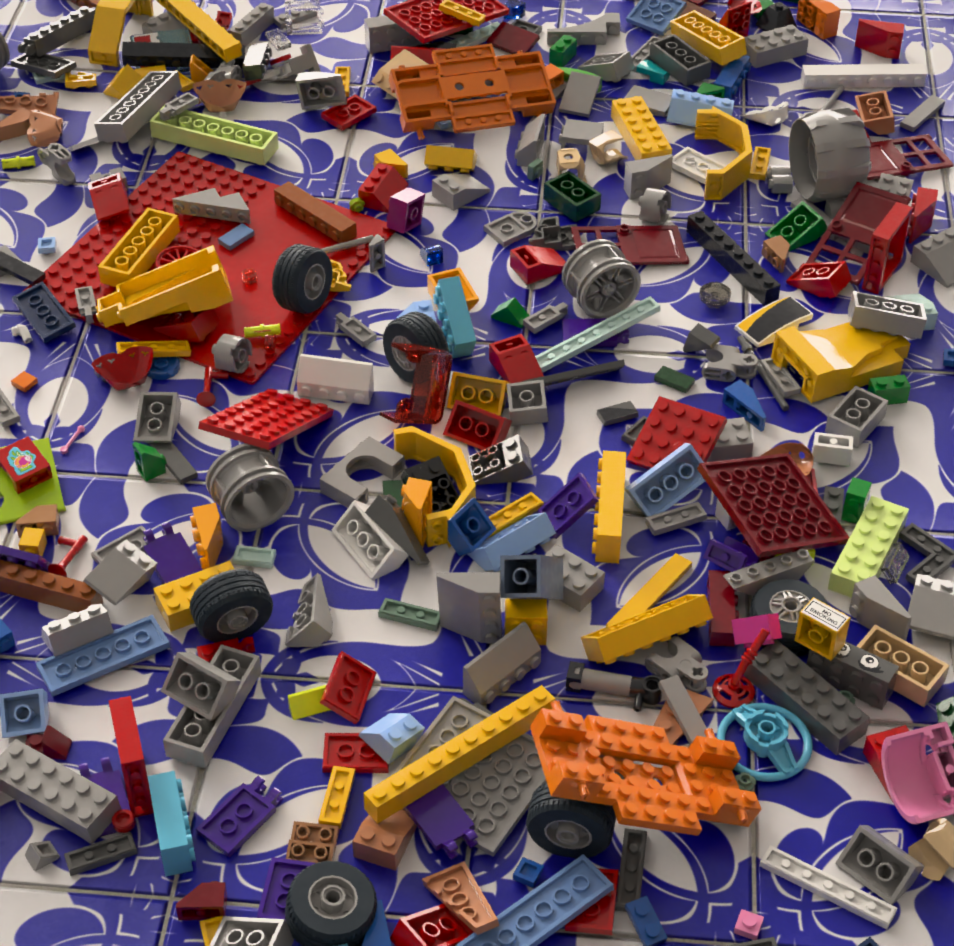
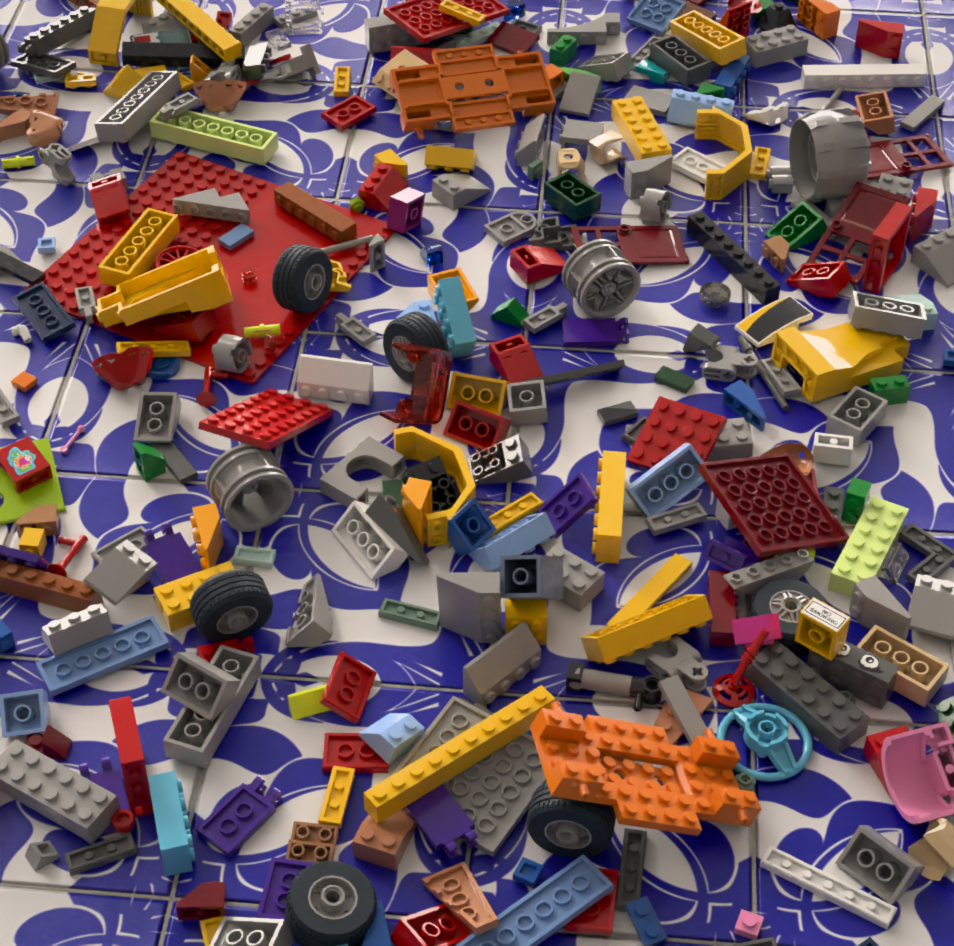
light grey slope [295,72,347,110] -> none
light aqua plate [535,296,661,373] -> none

